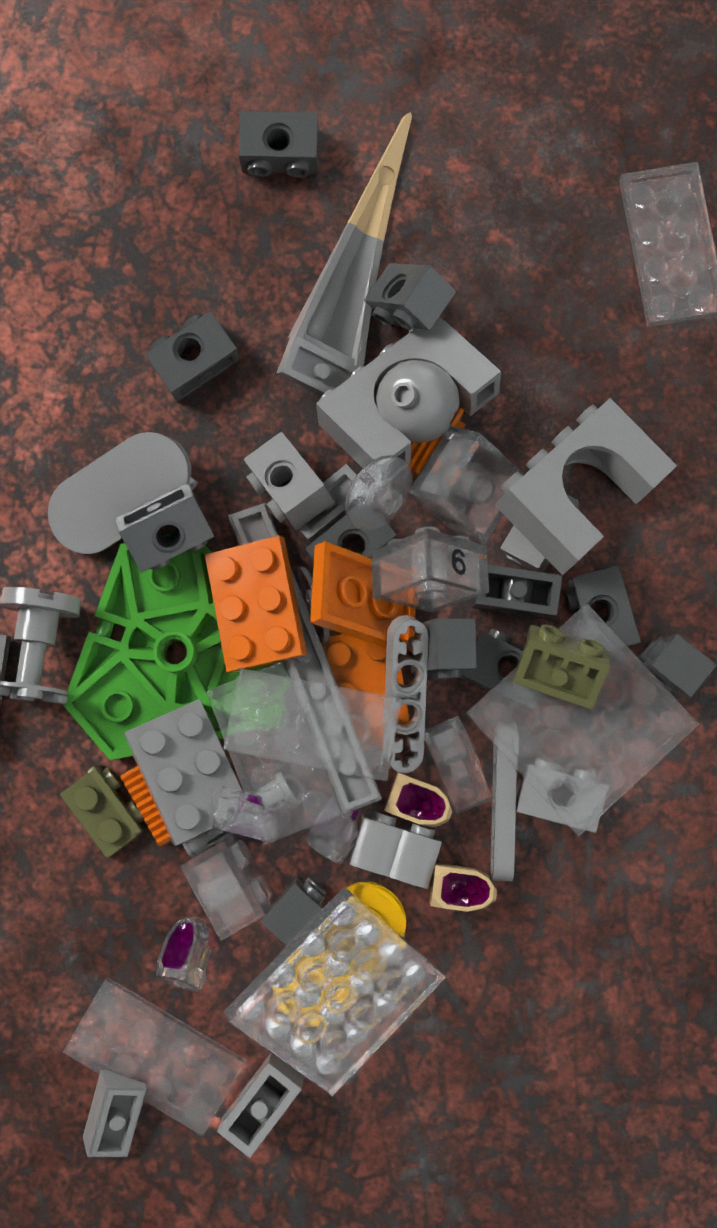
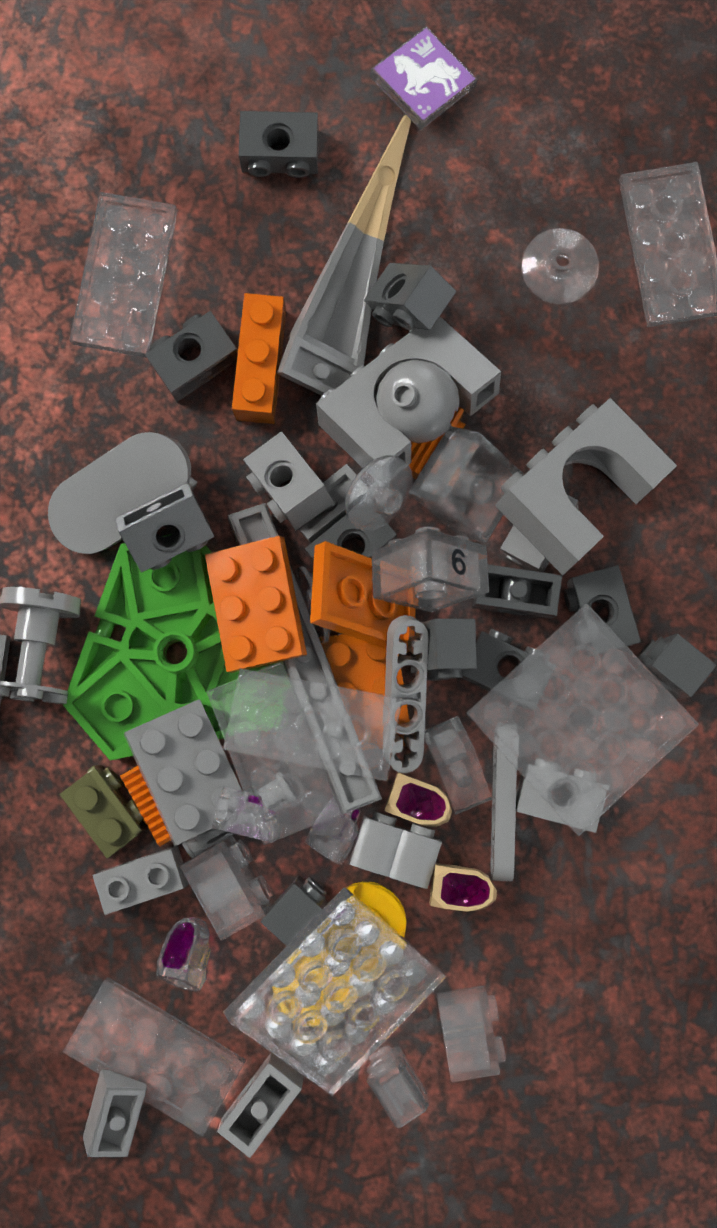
olive bracket [513,625,610,710] -> none
none -> clear plate [69,192,178,358]
none -> light grey brick [92,845,190,915]
none -> orange brick [232,293,286,424]
none -> clear brick [367,1045,430,1128]
none -> tile [370,26,478,130]
none -> clear brick [436,985,506,1083]
none -> clear dish [522,228,599,304]

